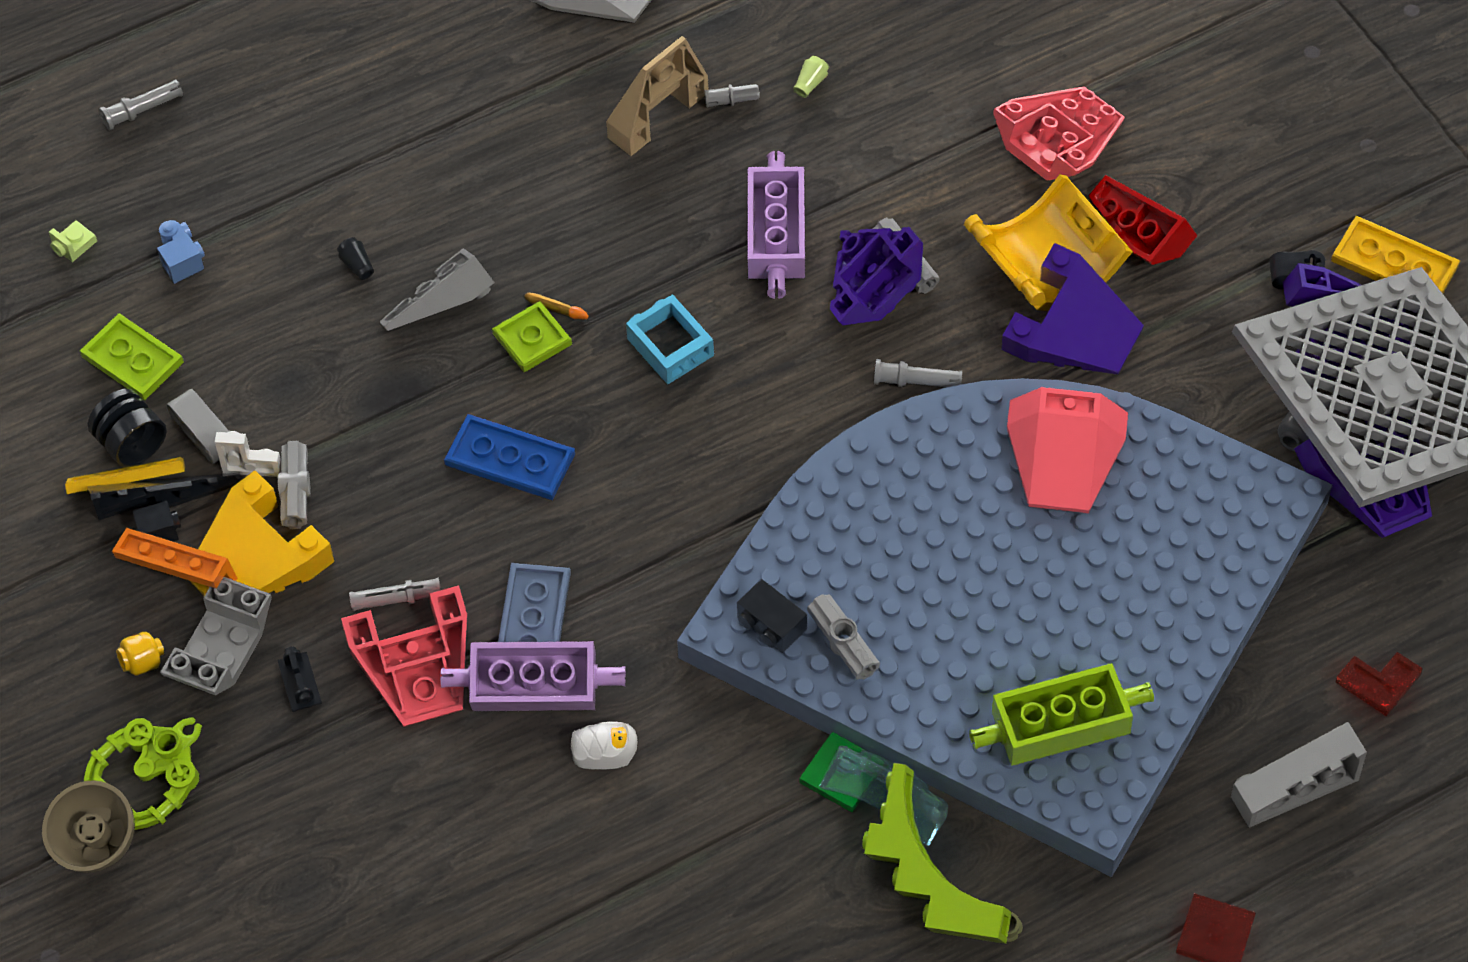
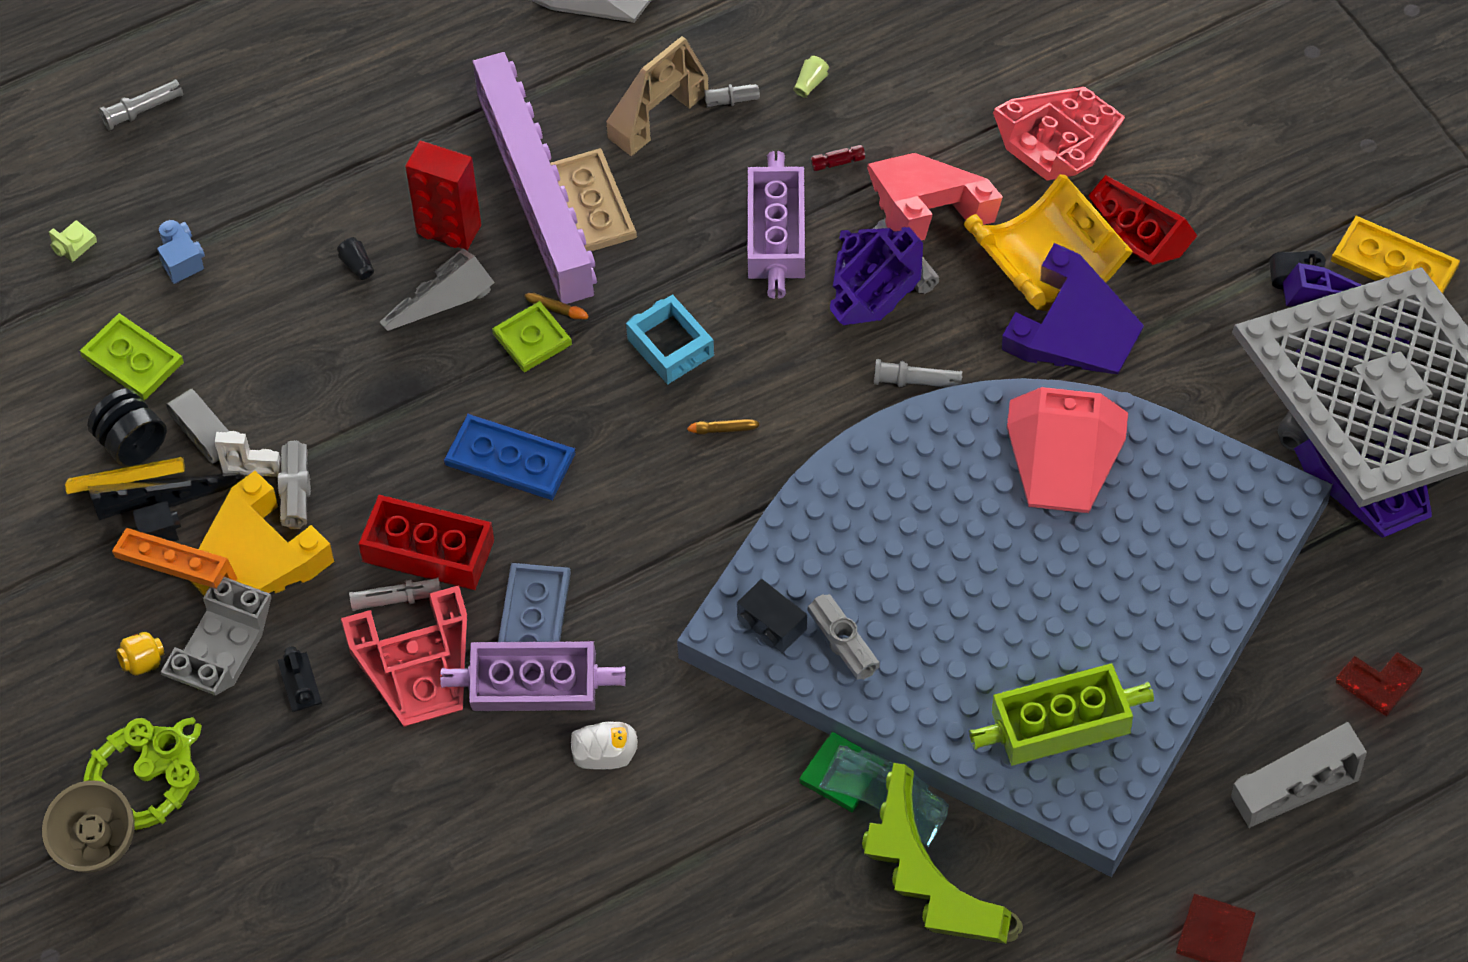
none -> red brick [359,495,494,590]
none -> red brick [405,140,481,250]
none -> lavender brick [473,52,597,304]
none -> tan tile [550,148,637,251]
none -> pearl gold piece [688,419,760,435]
none -> dark red axle [811,145,865,171]
none -> coral wedge [867,153,1003,241]

